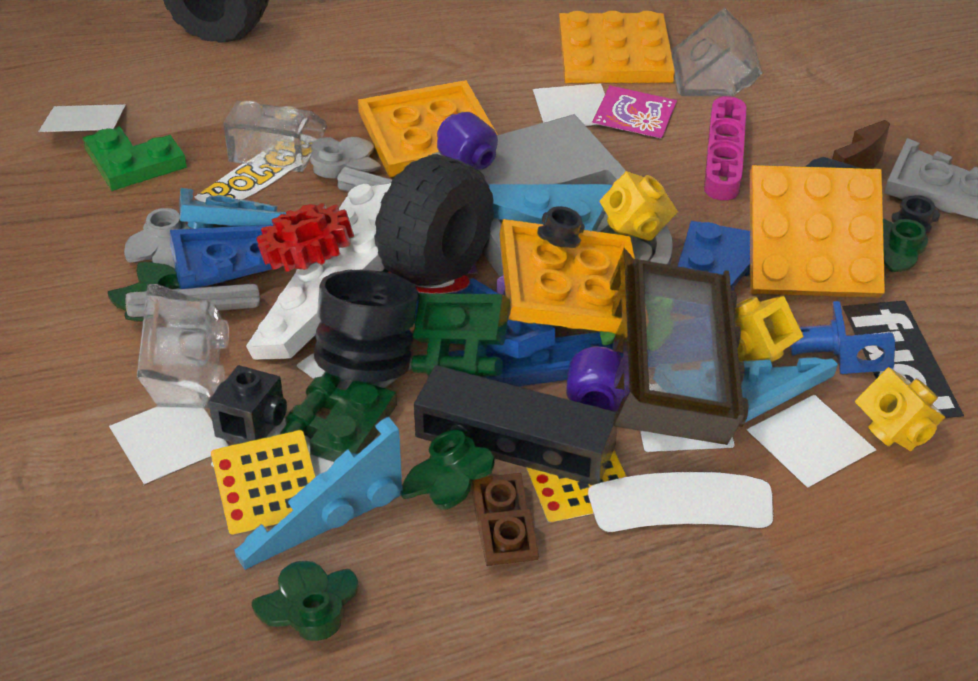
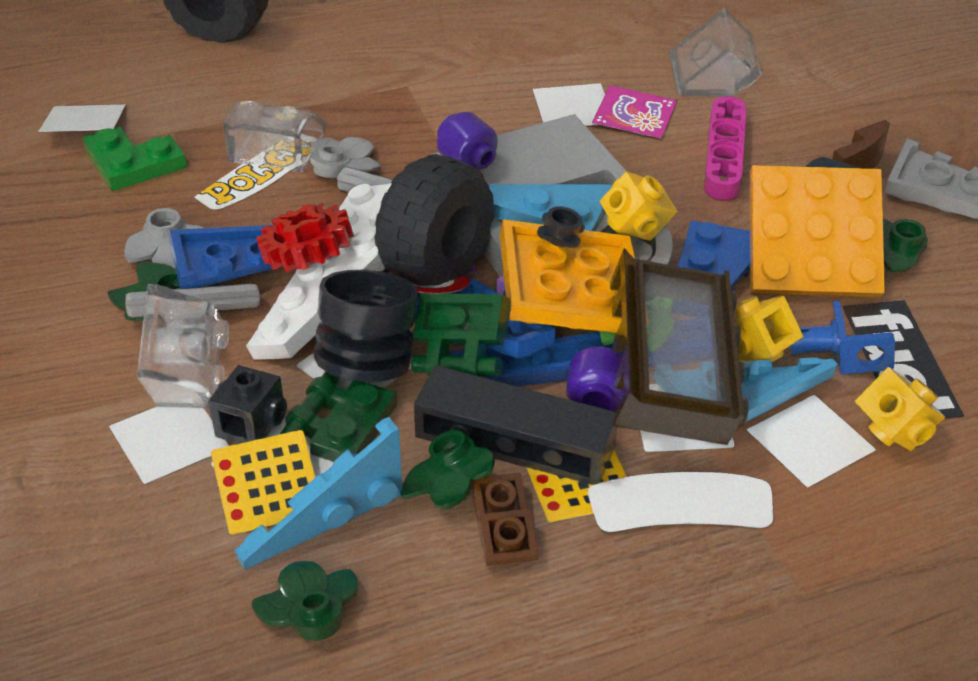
dark azure wing [179,188,286,229] -> none
light orange plate [358,80,498,178] -> none
light orange plate [559,11,675,83] -> none
black plate [891,195,940,234] -> none

